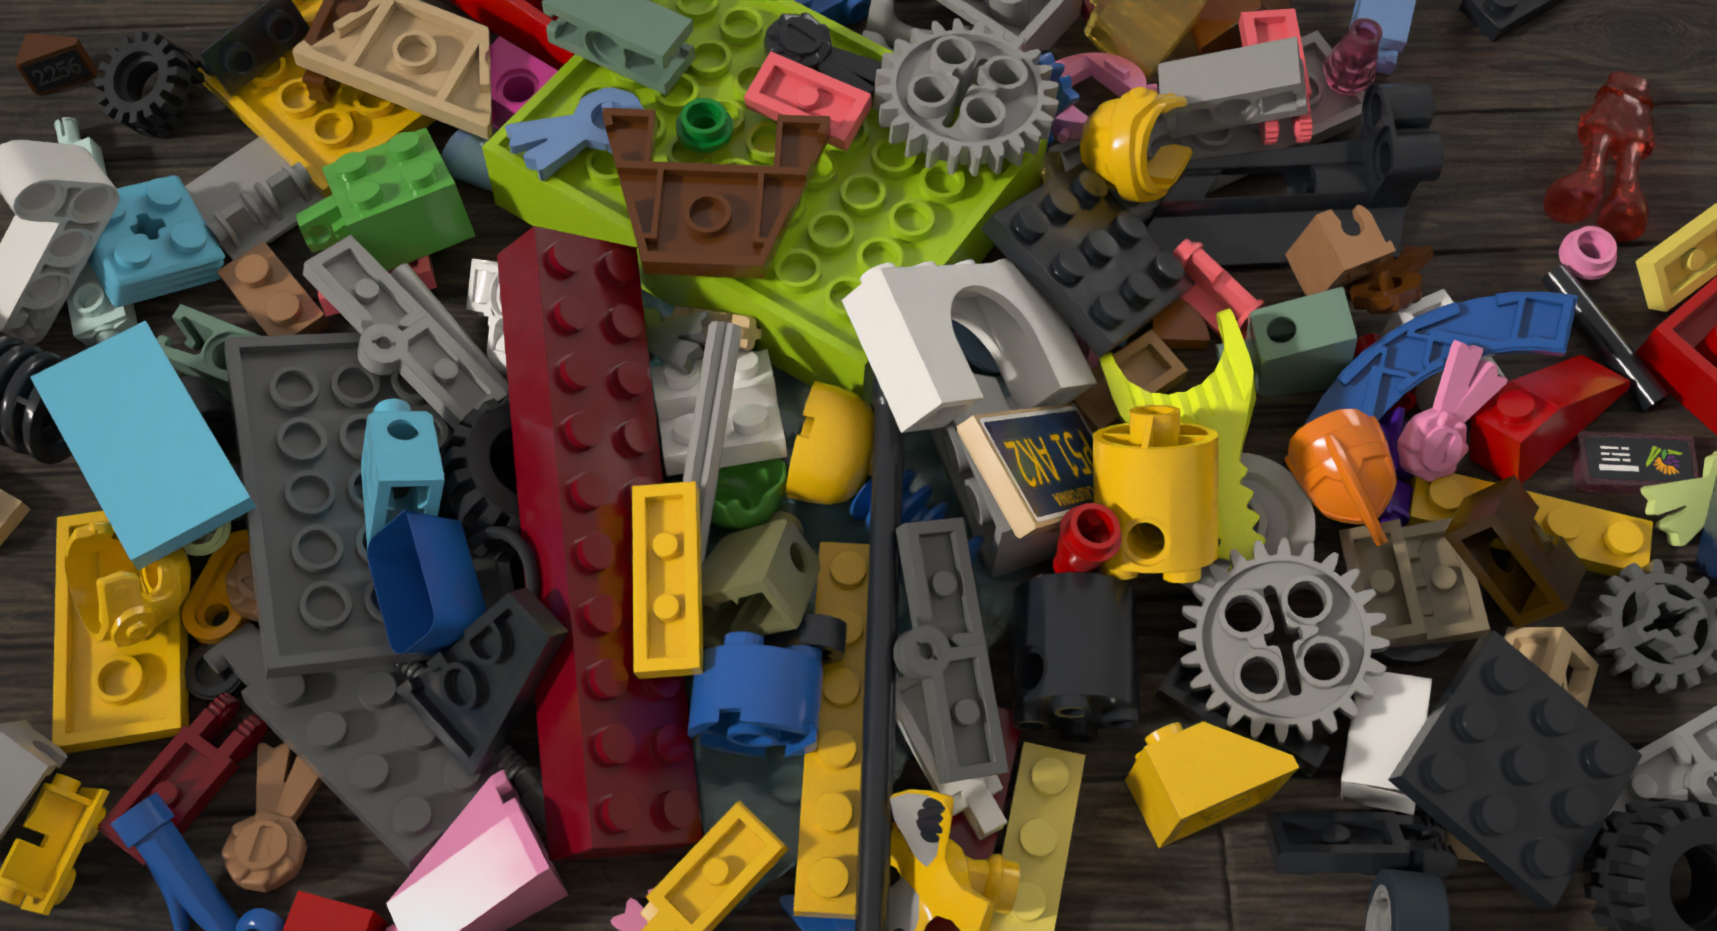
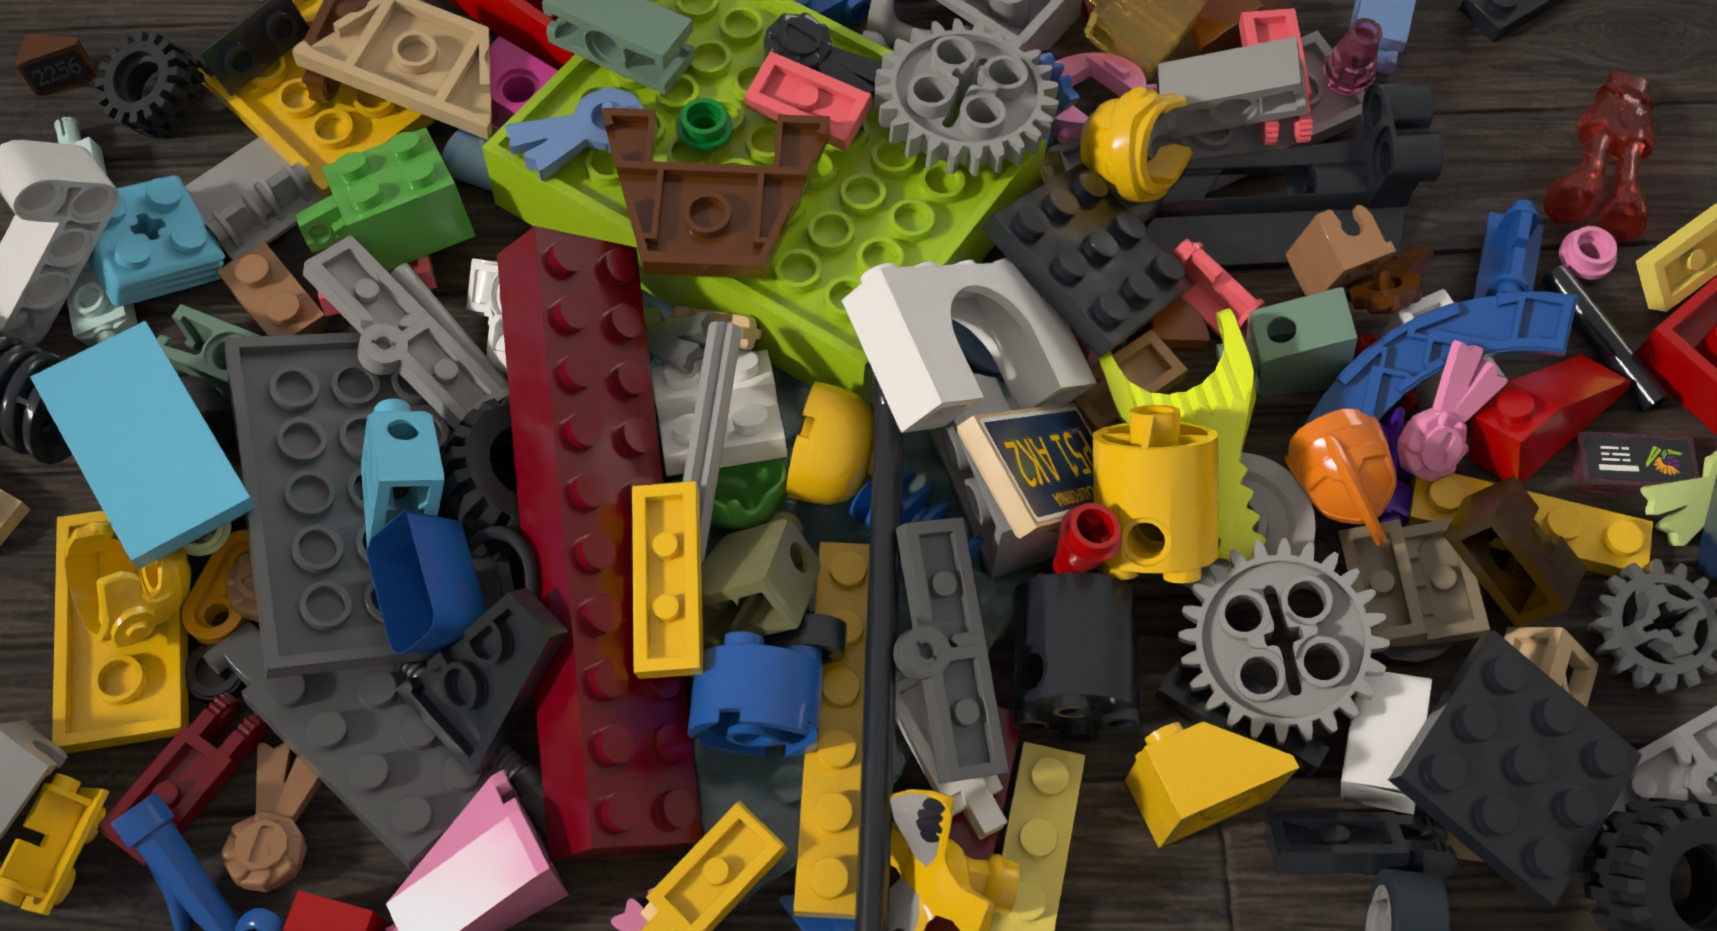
none -> blue hinge [1472,200,1544,299]

